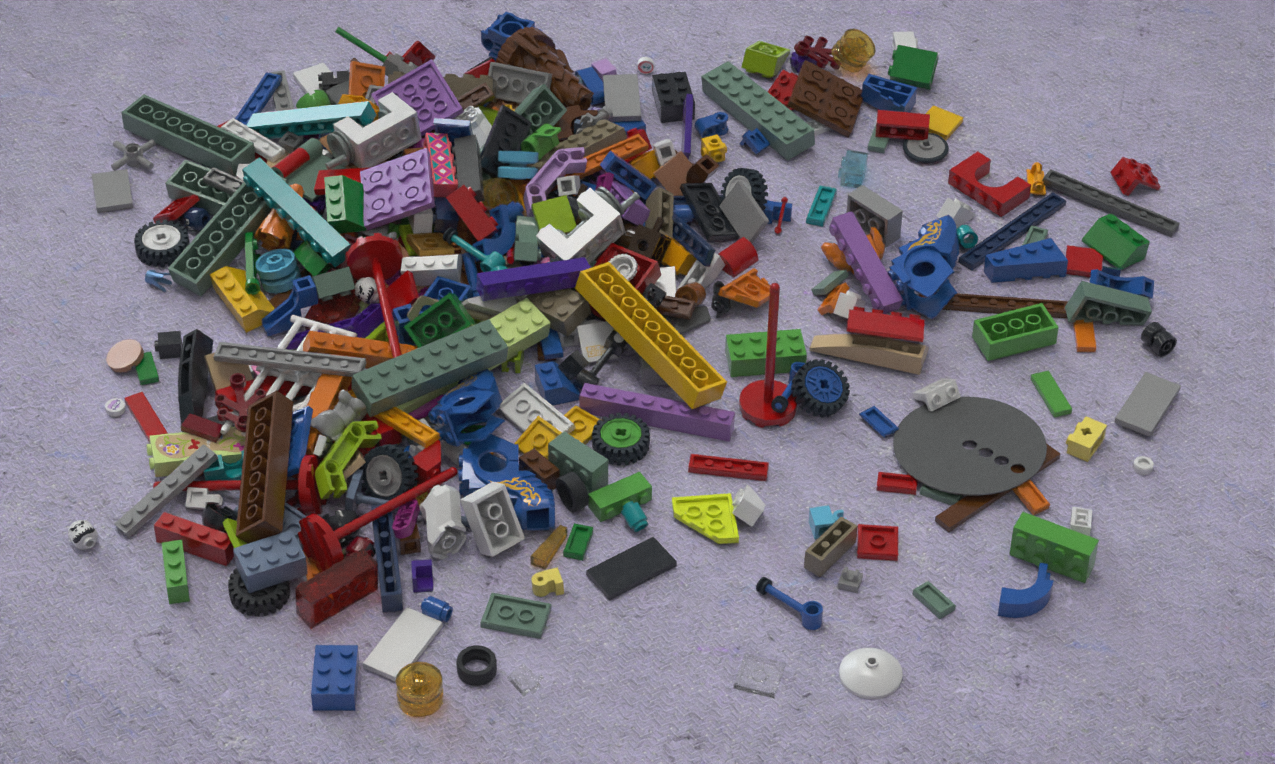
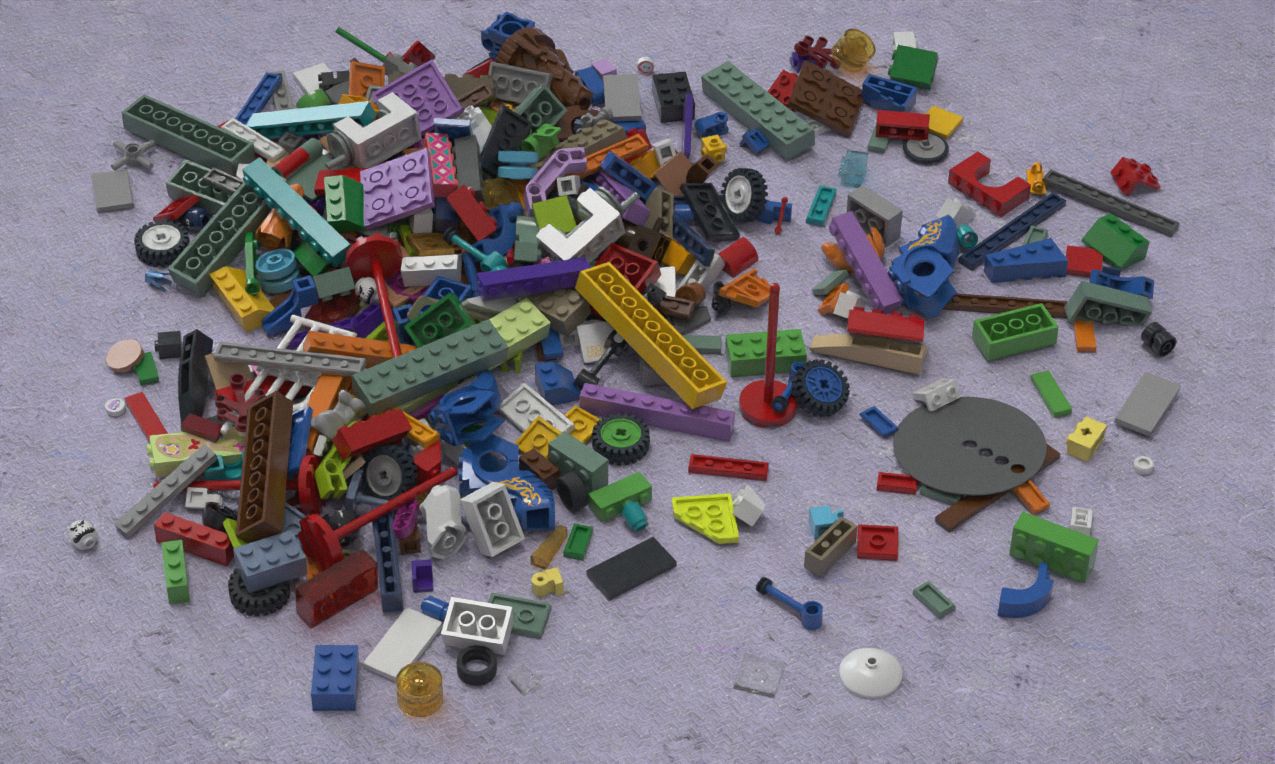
dark red head [345,537,376,567] -> none
red tile [386,270,419,310] -> none
black brick [558,350,590,381] -> none
magenta tile [595,172,614,191] -> none
white hat [609,254,638,281] -> none
light grey tile [720,181,769,243] -> none
lime slope [741,40,791,78] -> none
light grey tile [838,567,863,593] -> none
none -> red brick [331,409,413,460]
none -> white brick [441,597,515,655]
none -> sand green tile [684,335,721,354]

